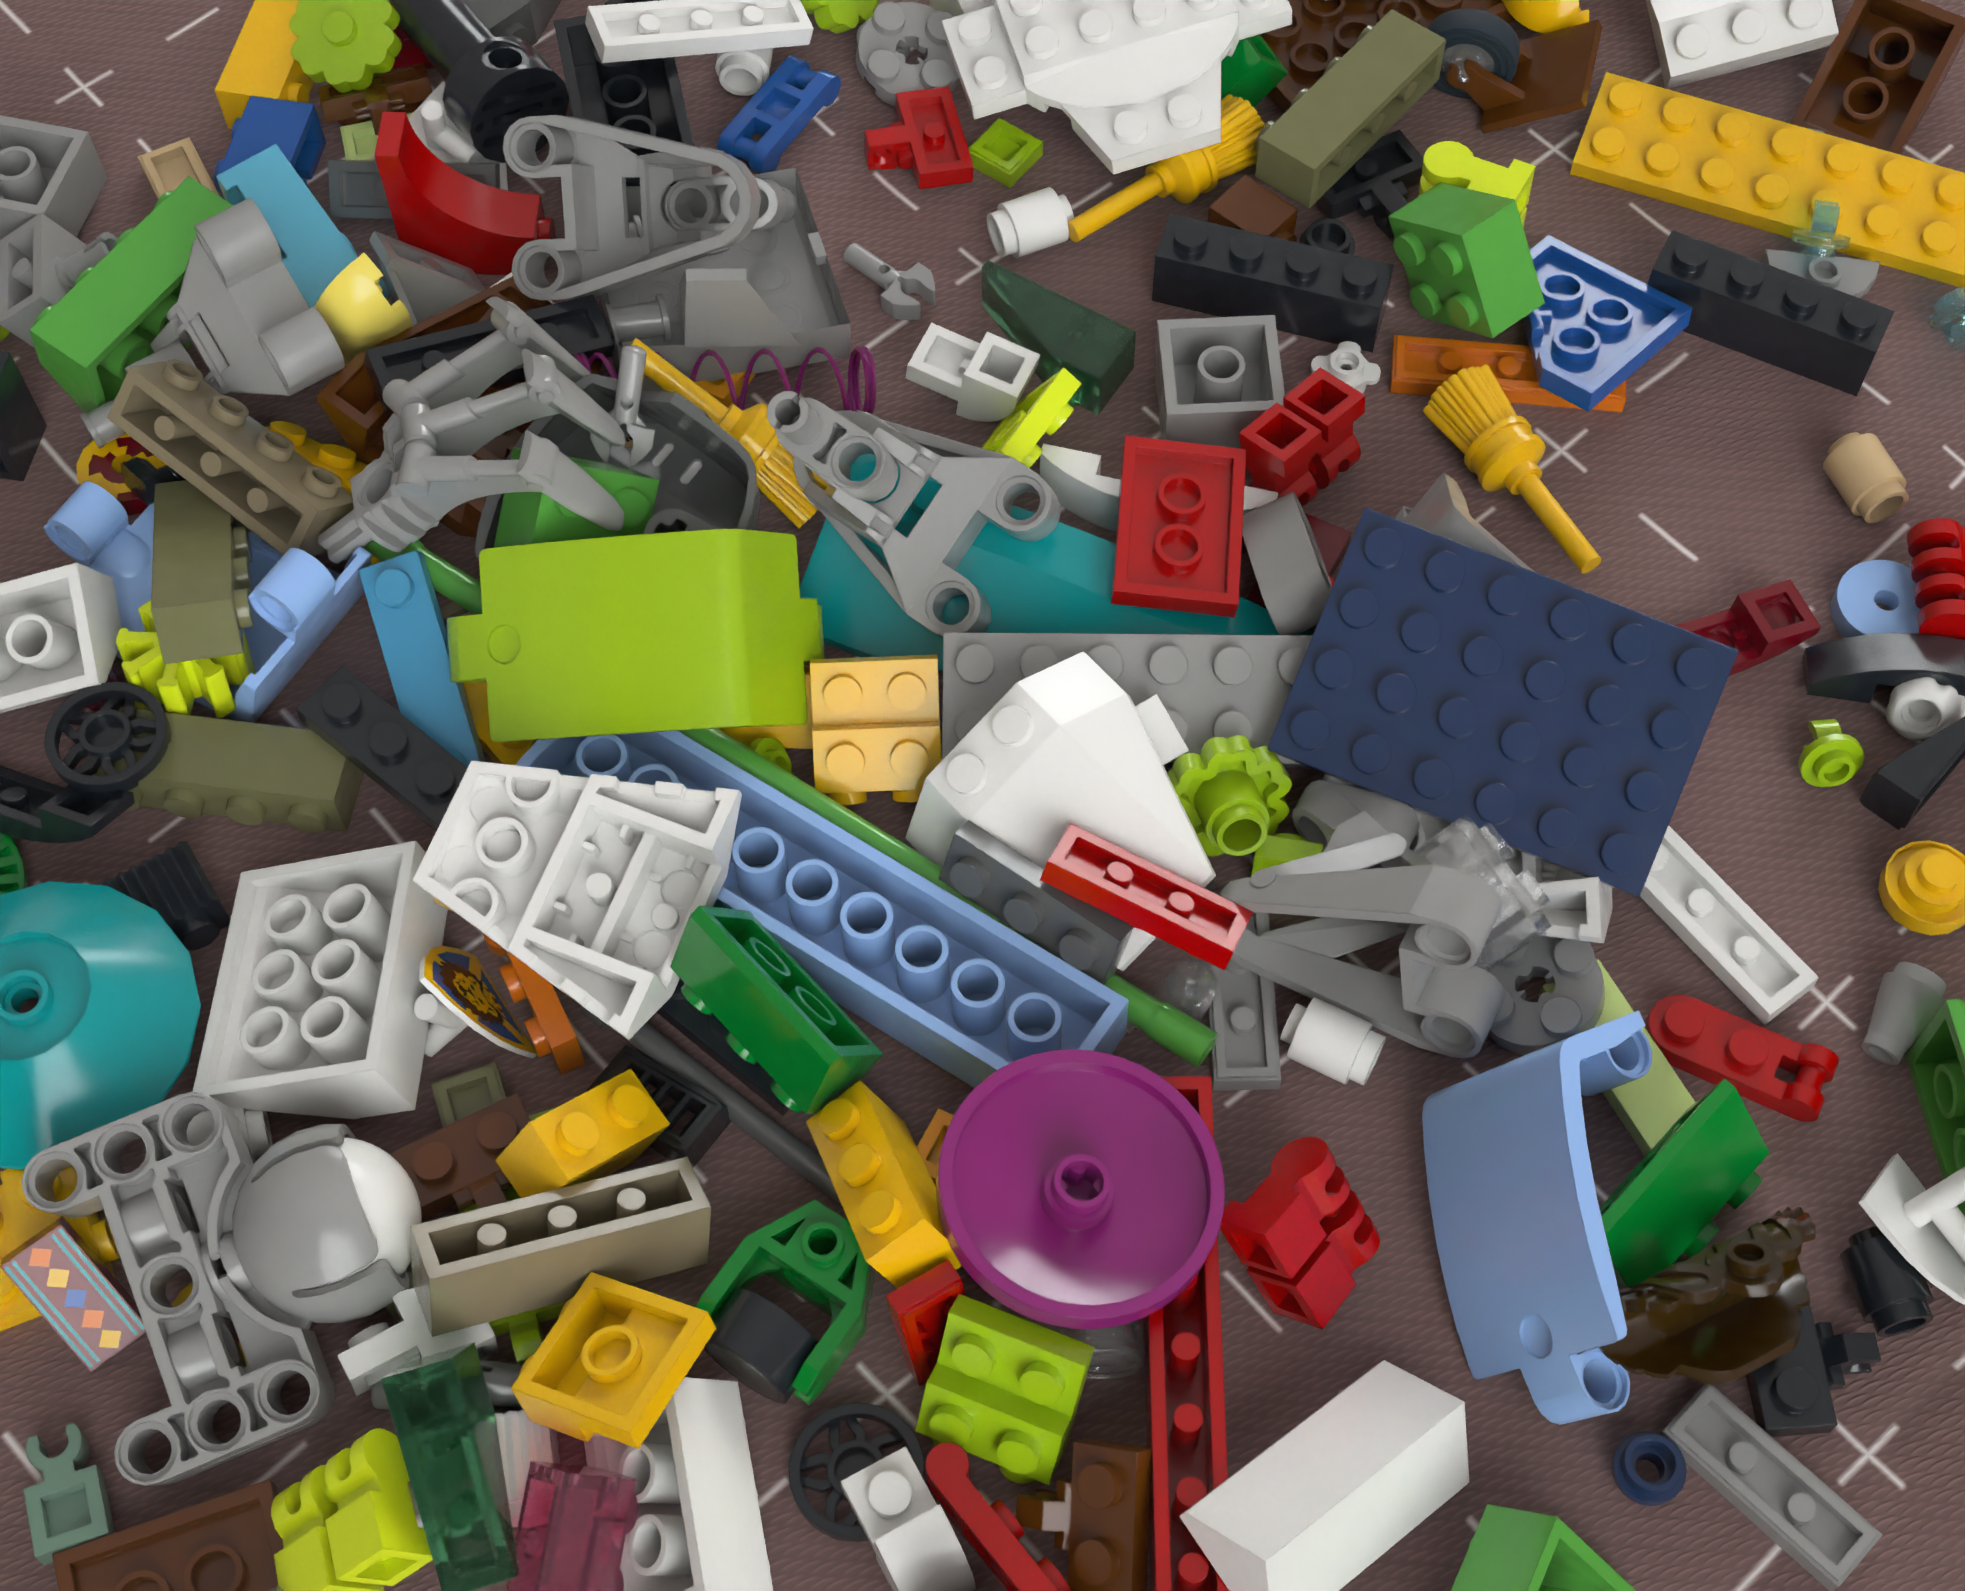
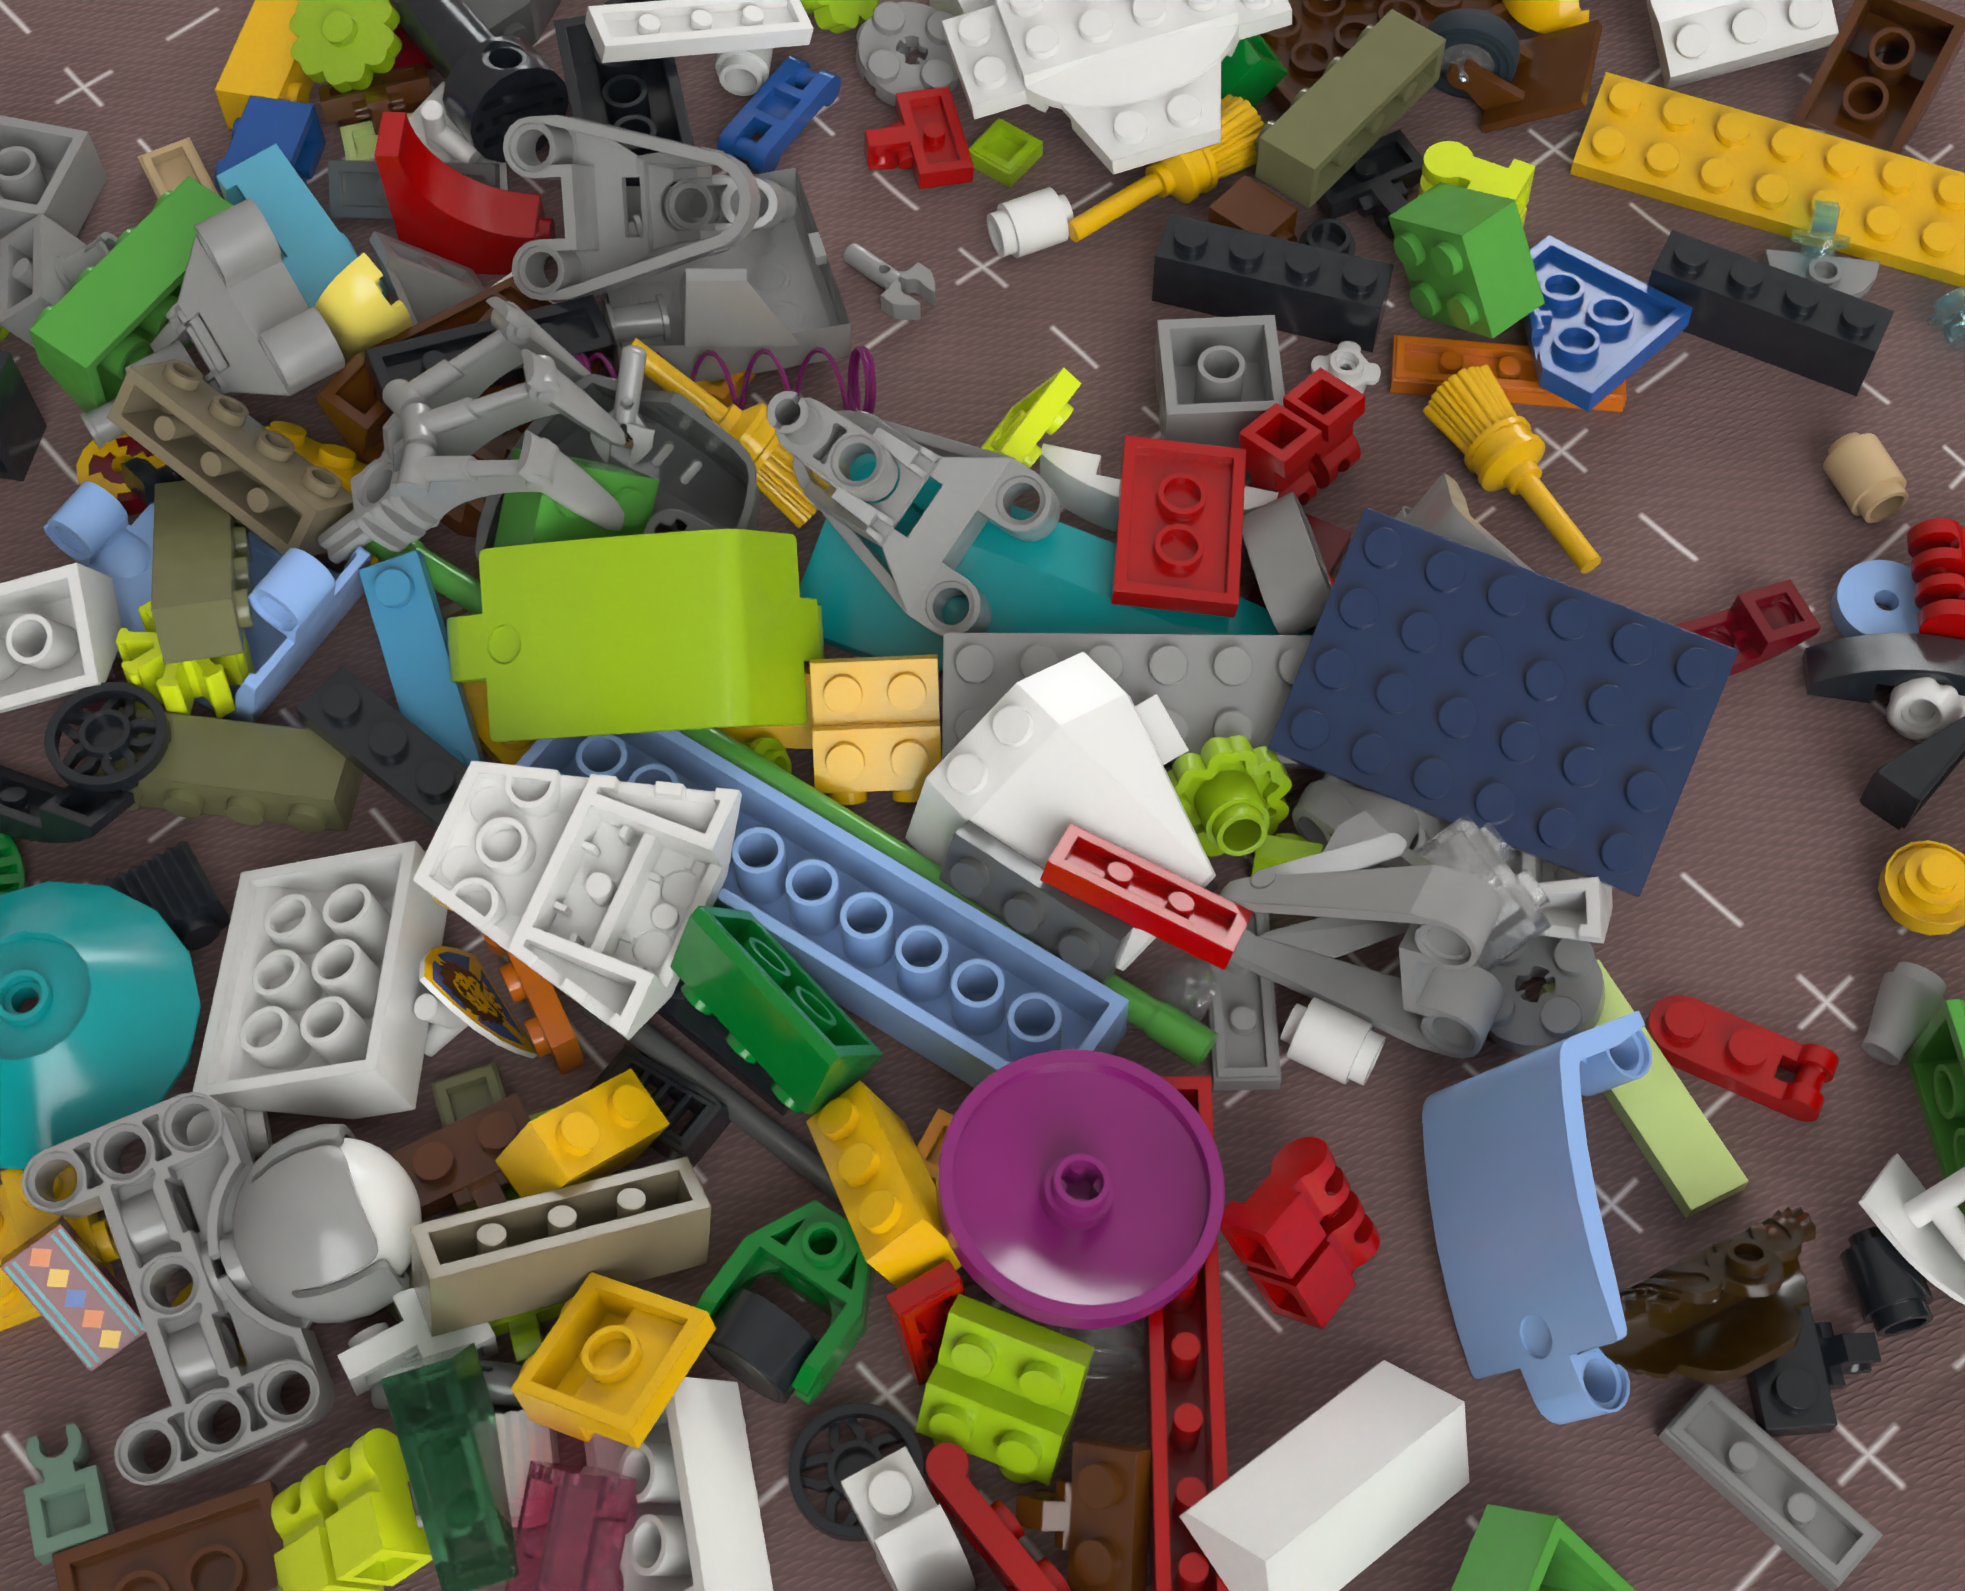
white brick [905,322,1040,422] -> none
clear green slope [982,260,1136,415] -> none
green slope [1599,1078,1770,1290] -> none
dark blue plate [1611,1431,1687,1506] -> none
white plate [1640,825,1819,1025] -> none
lime plate [1798,719,1864,788] -> none

